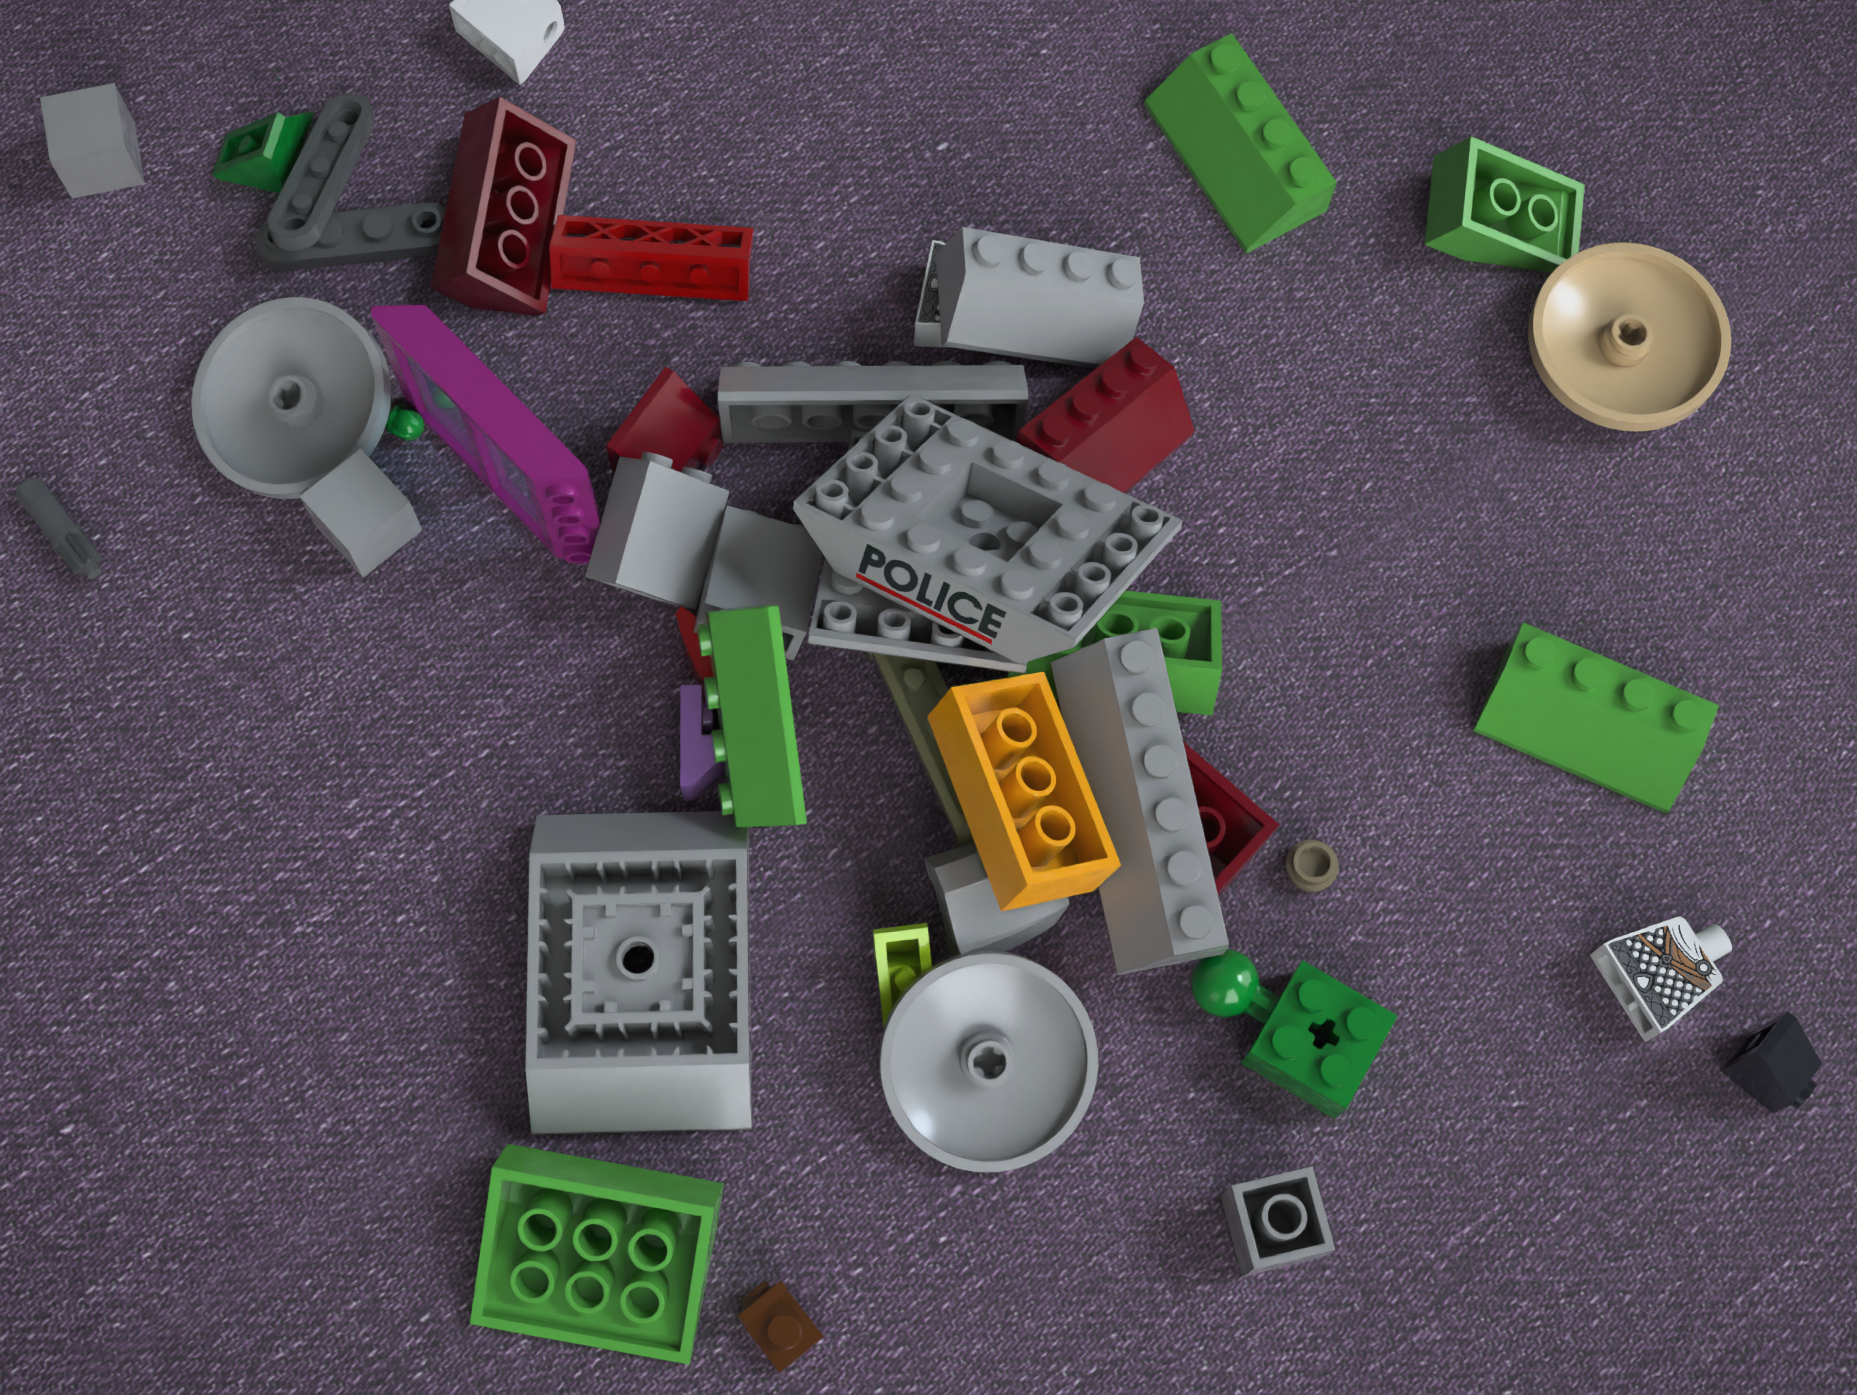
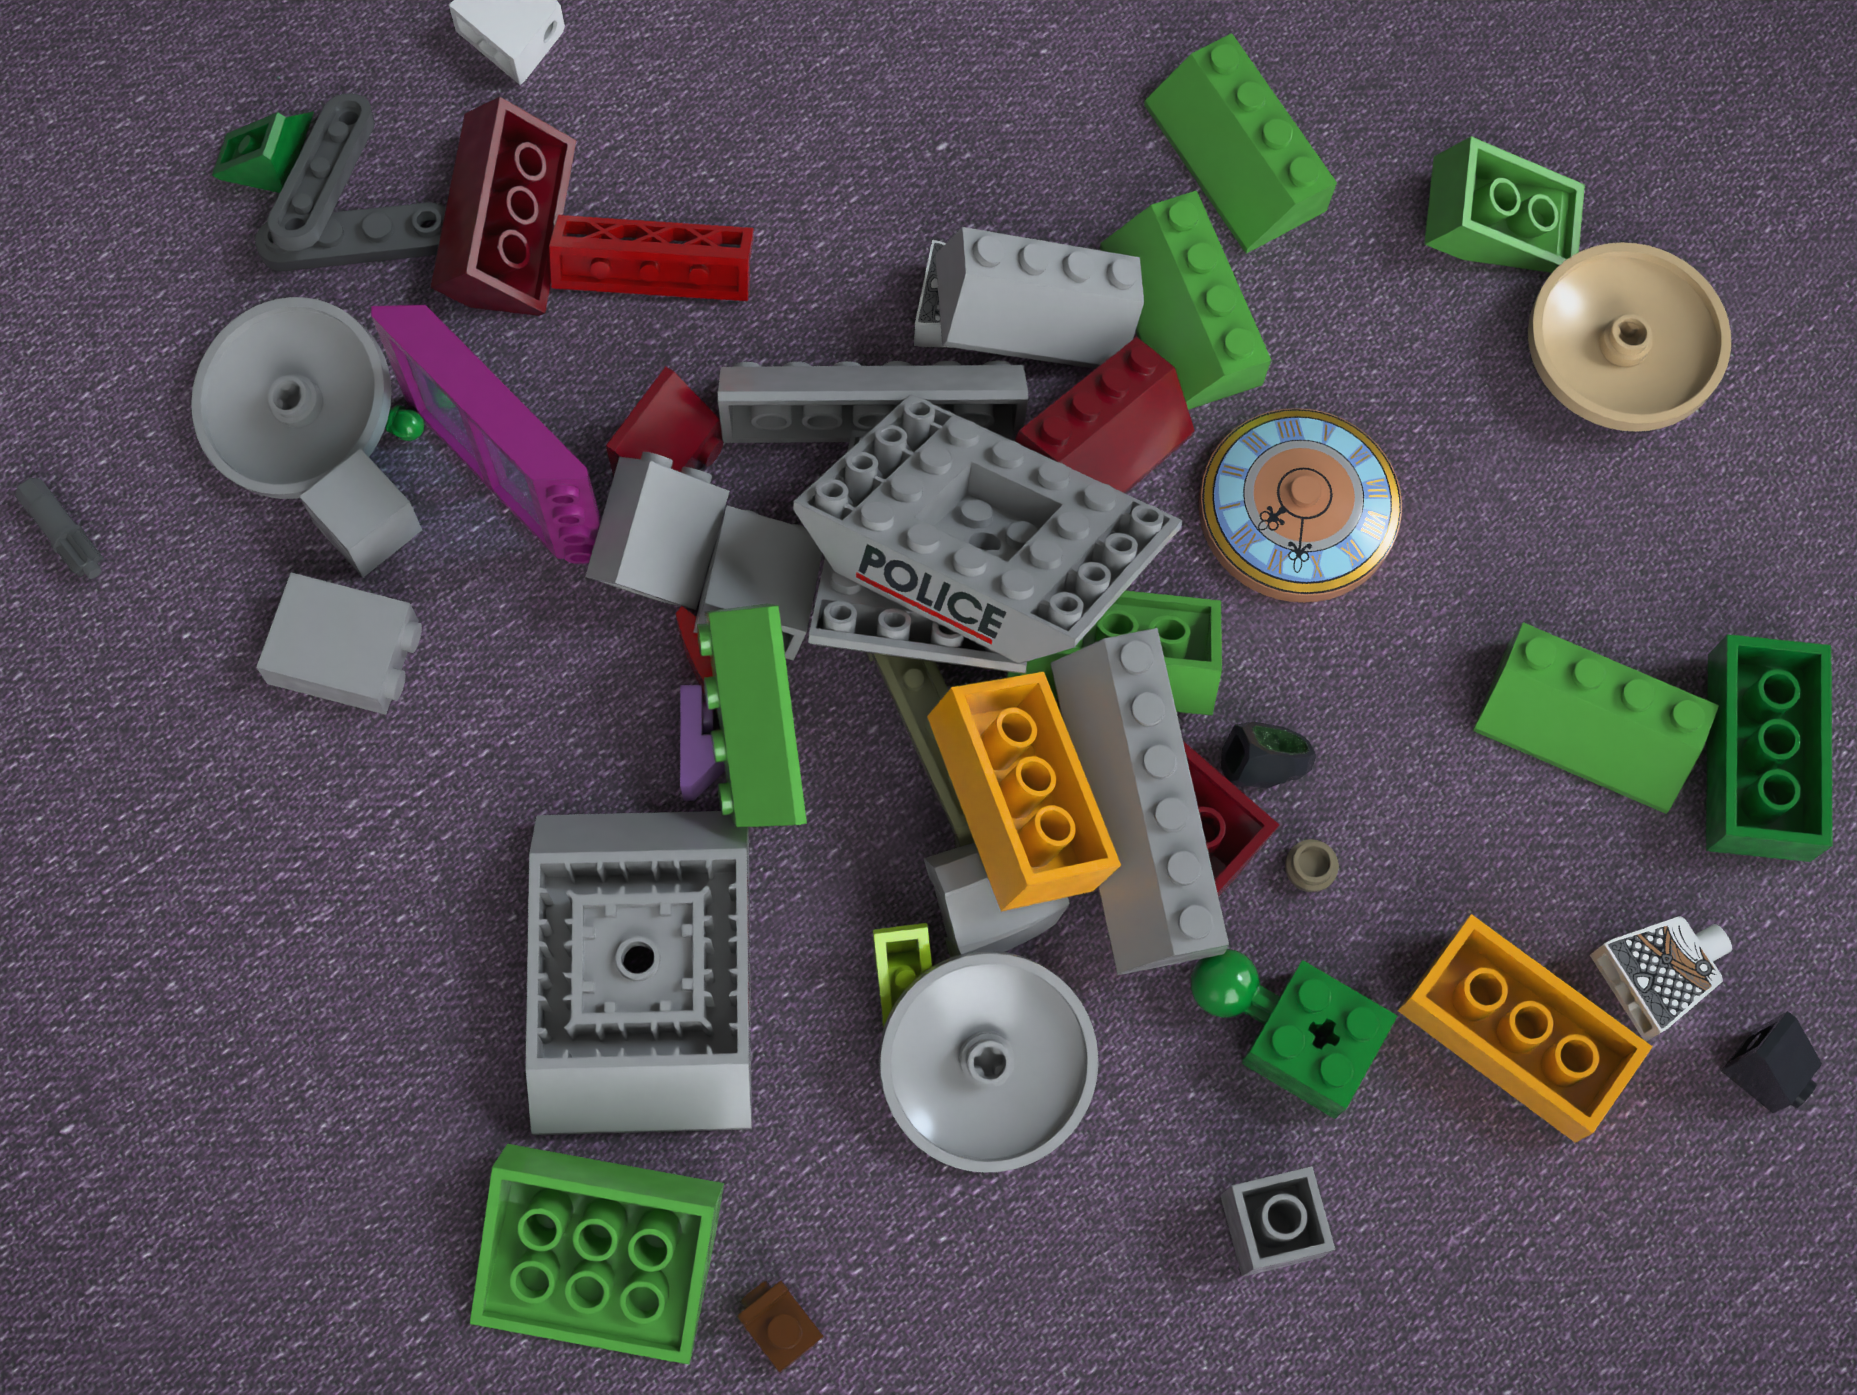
light grey head [40,83,145,199] -> none
none -> light grey brick [256,572,422,715]
none -> bright green slope [1100,190,1271,410]
none -> dish [1199,408,1402,603]
none -> black rock [1221,721,1316,788]
none -> light orange brick [1398,914,1653,1143]
none -> green brick [1706,634,1833,862]

